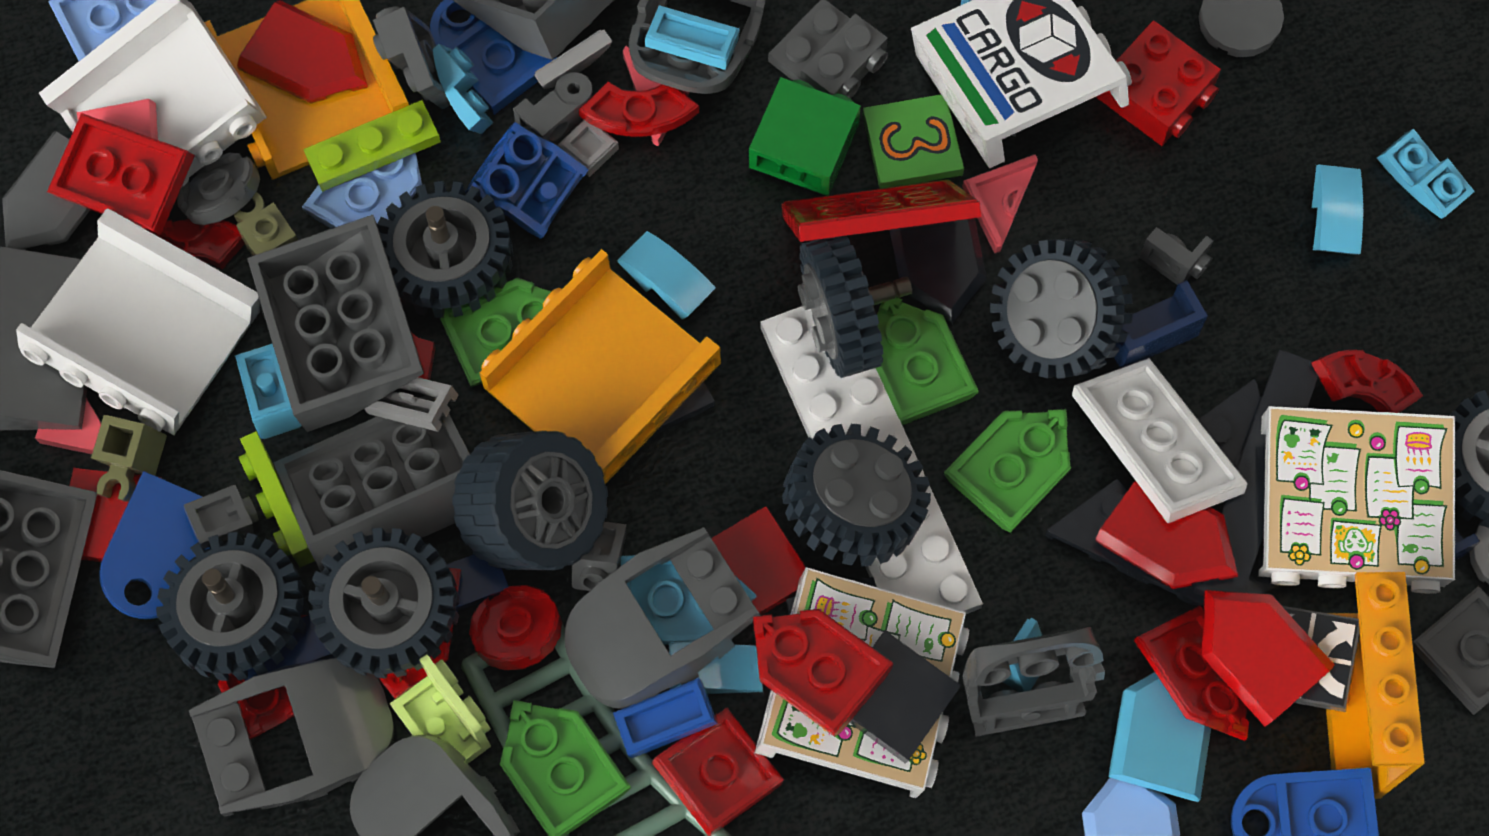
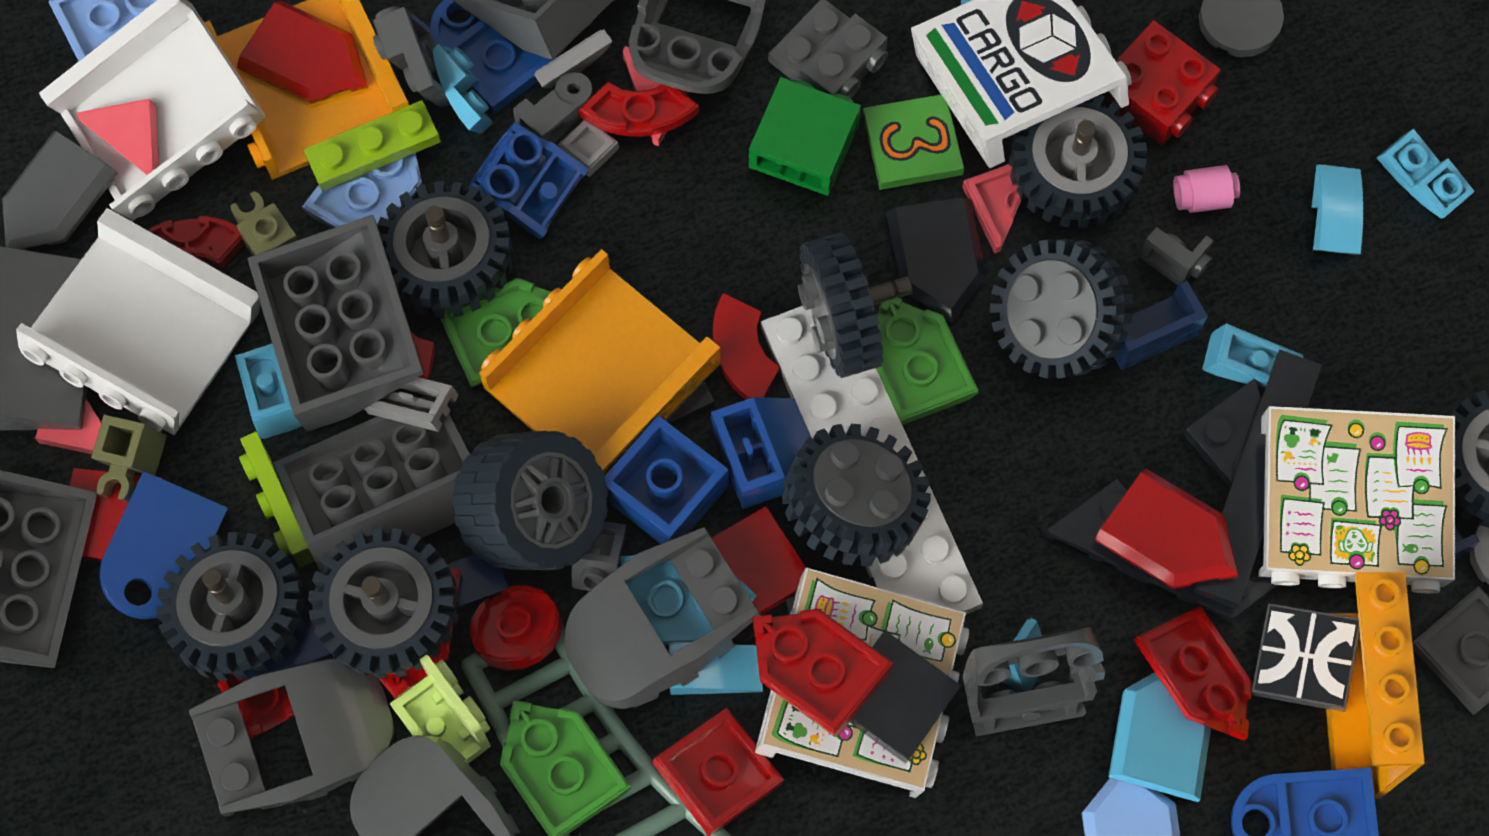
red tile [47,113,195,235] -> none
dark grey tile [177,153,261,225] -> none
dark grey bracket [184,485,259,549] -> none
blue tile [613,678,718,759] -> none
medium azure slope [617,231,716,320] -> none
medium azure tile [645,5,740,70] -> none
red tile [782,180,981,242] -> none
bright green tile [944,409,1071,533] -> none
white tile [1072,358,1248,523] -> none
red tile [1201,590,1335,727] -> none
red tile [1311,350,1423,413] -> none
none -> blue brick [604,415,729,544]
none -> blue slope [711,397,810,509]
none -> red tile [713,293,780,400]
none -> wheel [1009,95,1147,228]
none -> bright pink brick [1173,165,1240,213]
none -> medium azure slope [1203,324,1303,389]

